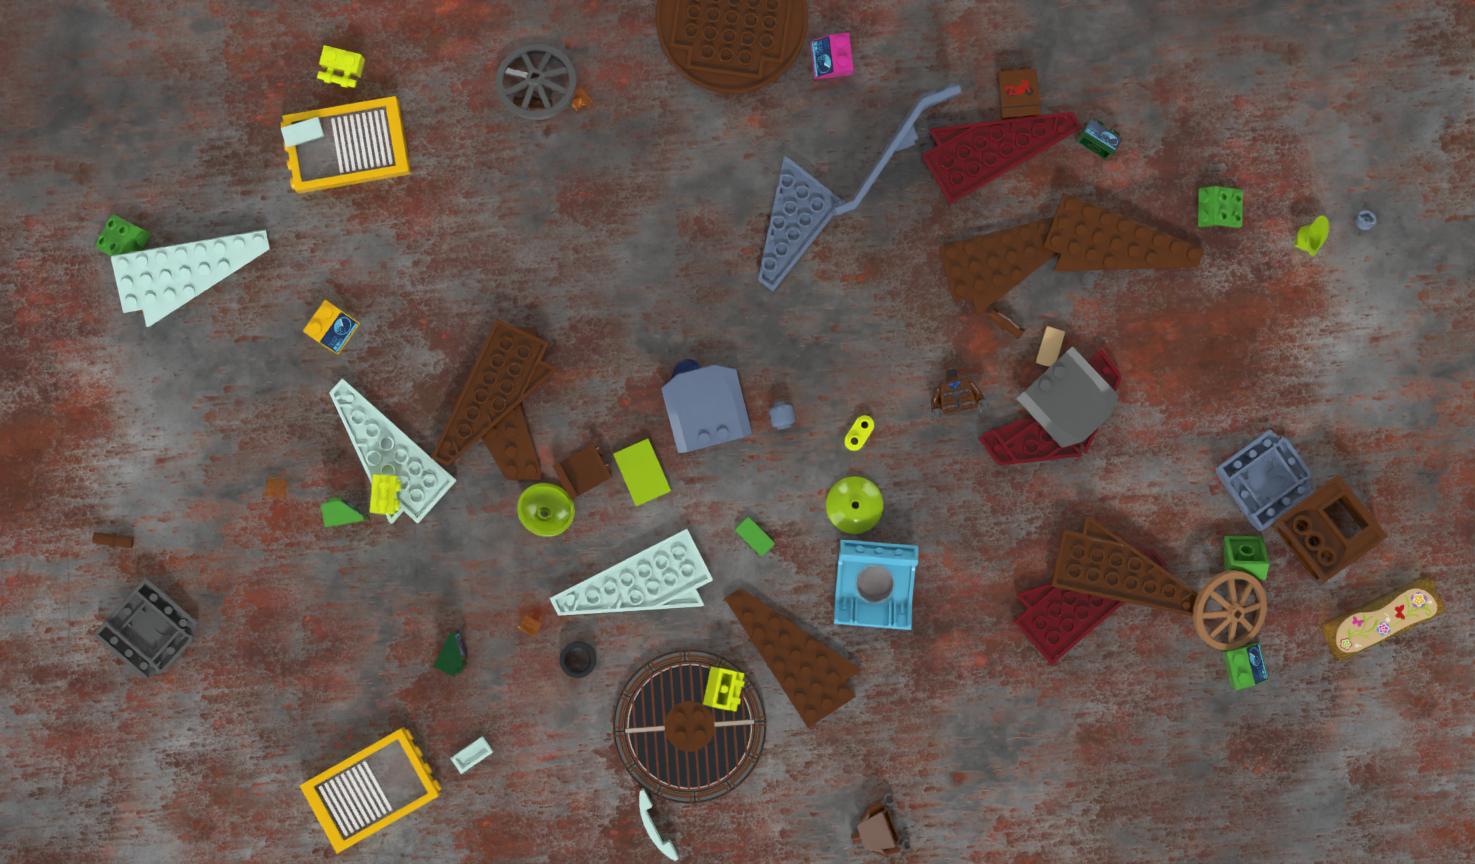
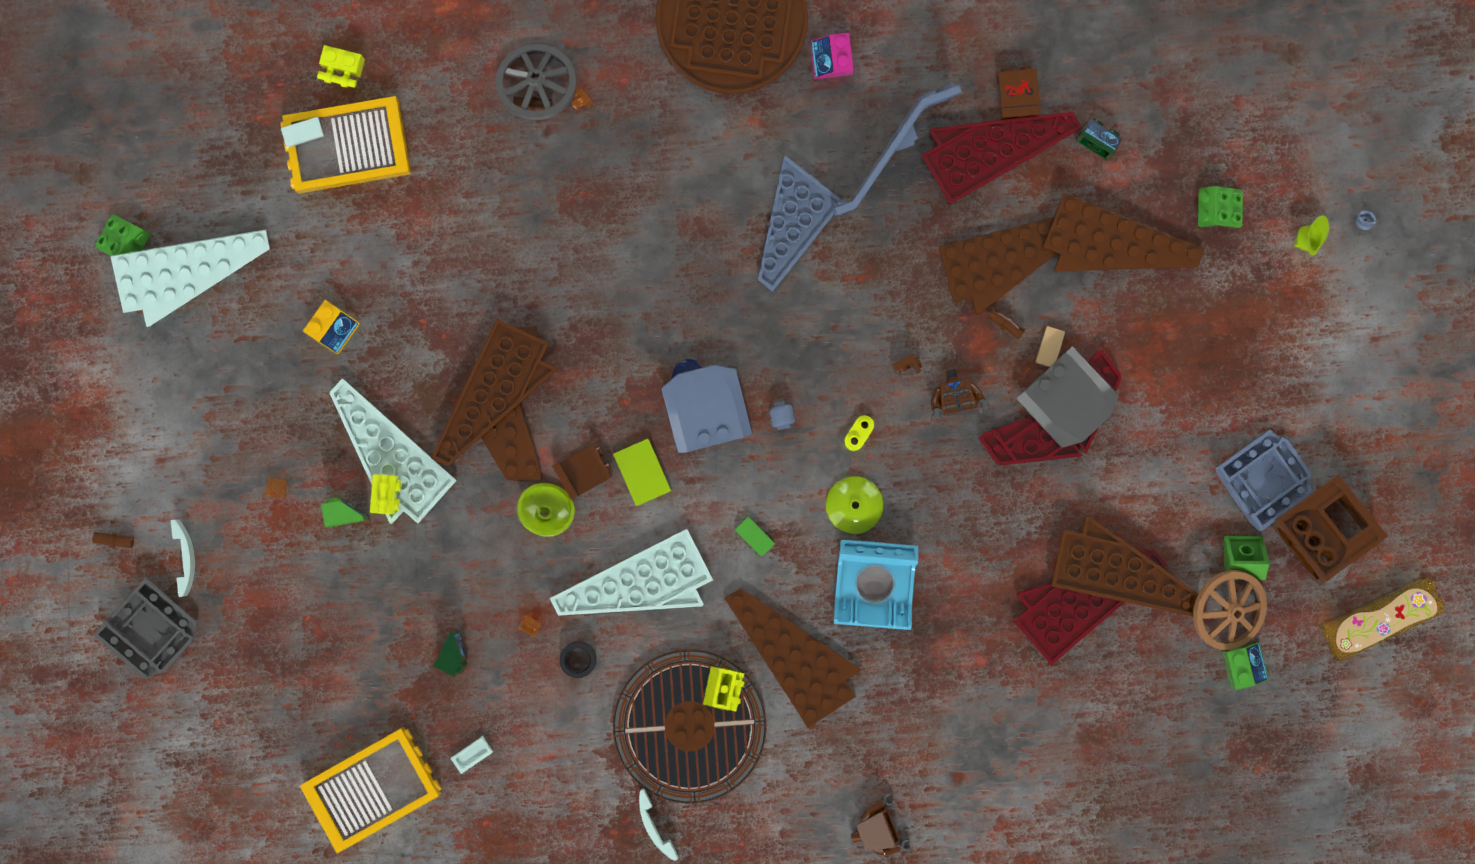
none -> light aqua slope [171,520,195,597]
none -> reddish brown bracket [891,355,922,374]

